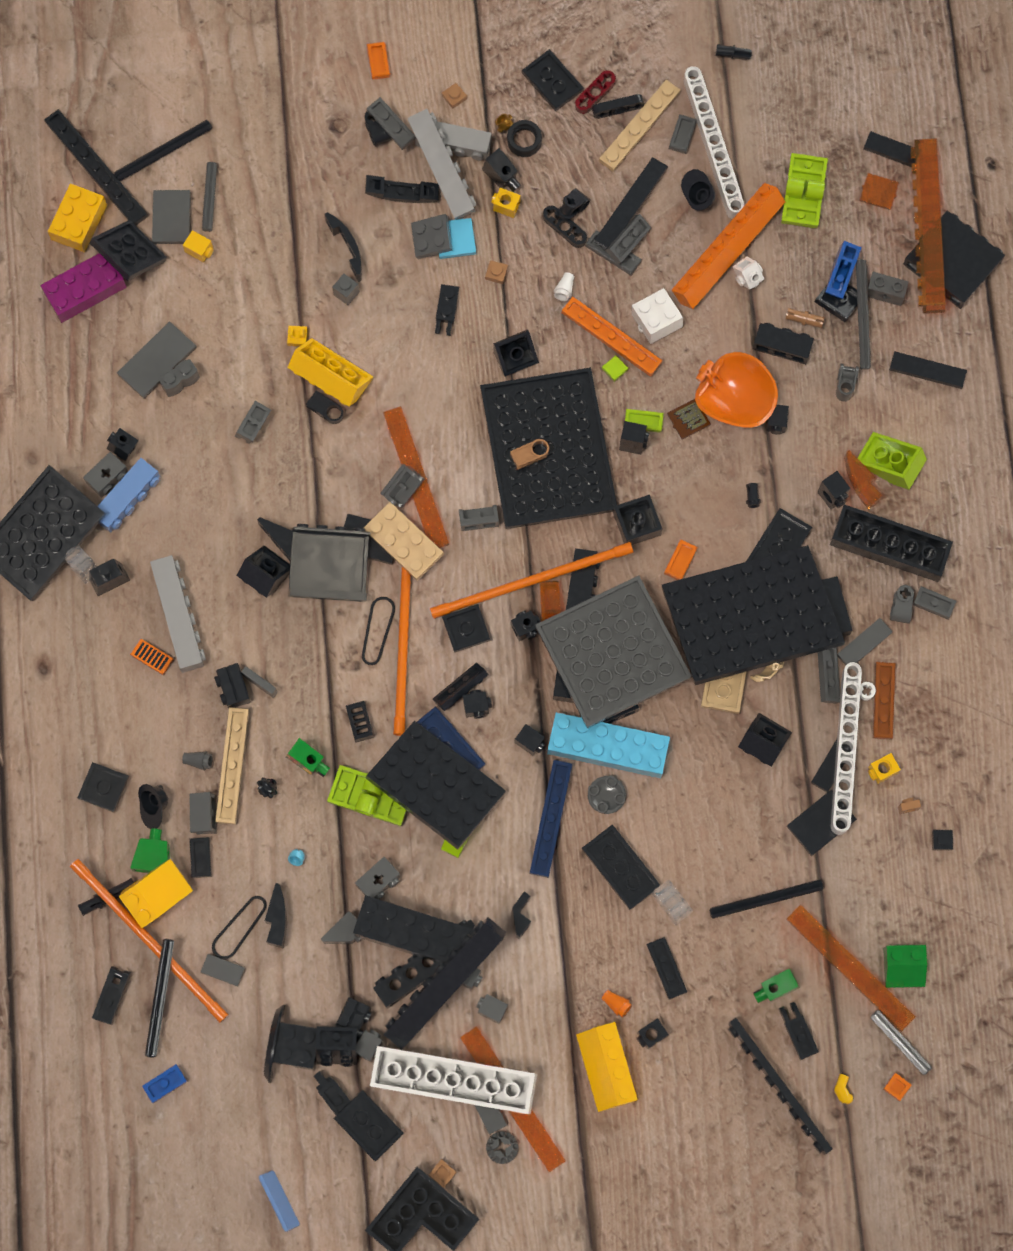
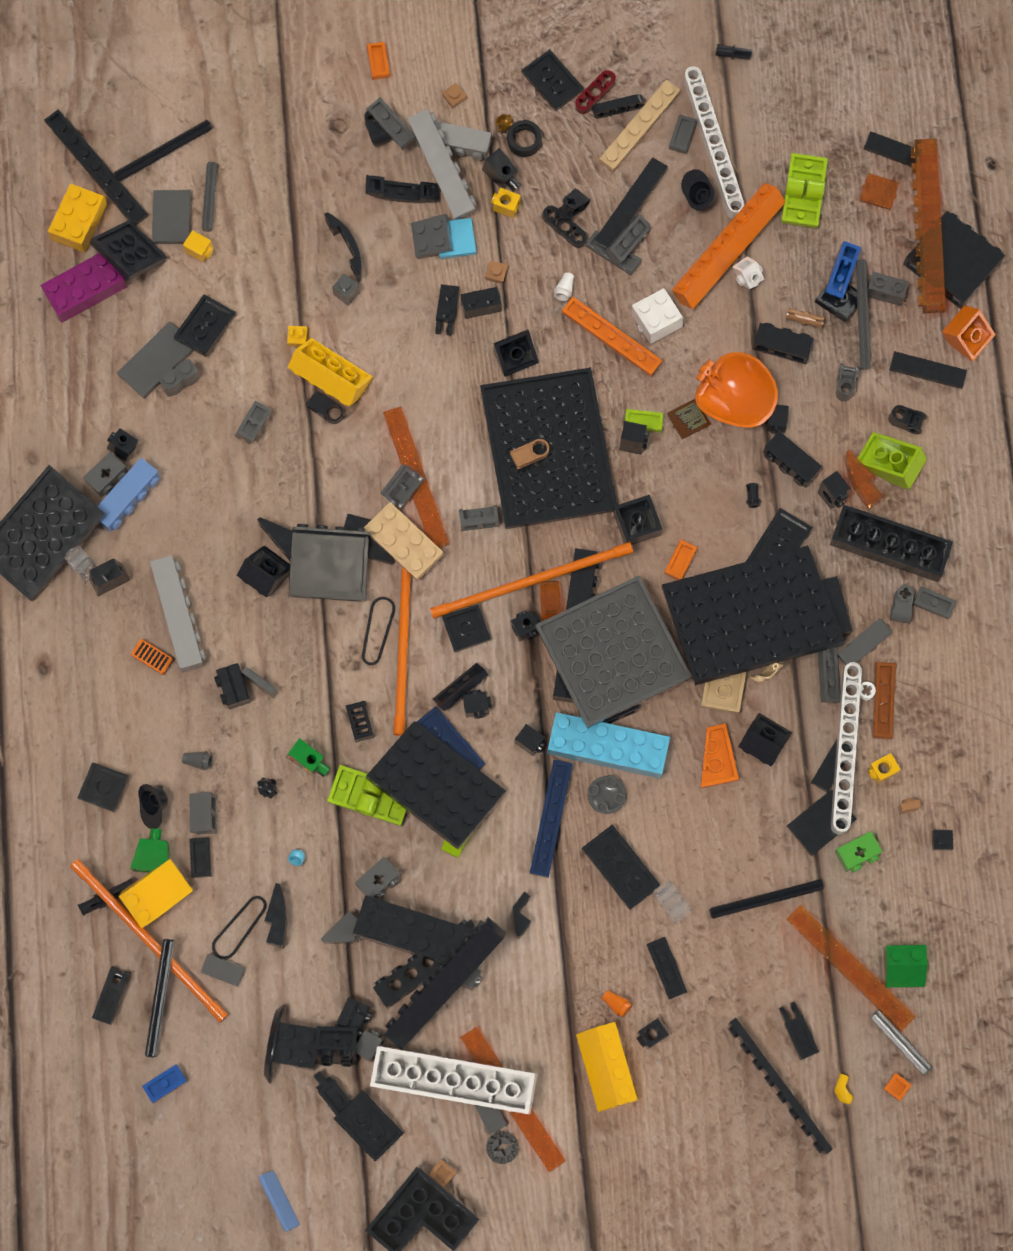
tan plate [215,707,249,825] -> none
dark grey brick [476,994,508,1024] -> none
lime tile [602,355,628,382] -> none
green torso [753,969,800,1003] -> none
none -> black tile [174,294,235,357]
none -> black brick [461,287,501,319]
none -> orange wing [700,724,739,789]
none -> black brick [763,431,823,488]
none -> bright green brick [835,831,882,873]
none -> black piece [888,405,927,435]
none -> orange slope [942,305,996,361]

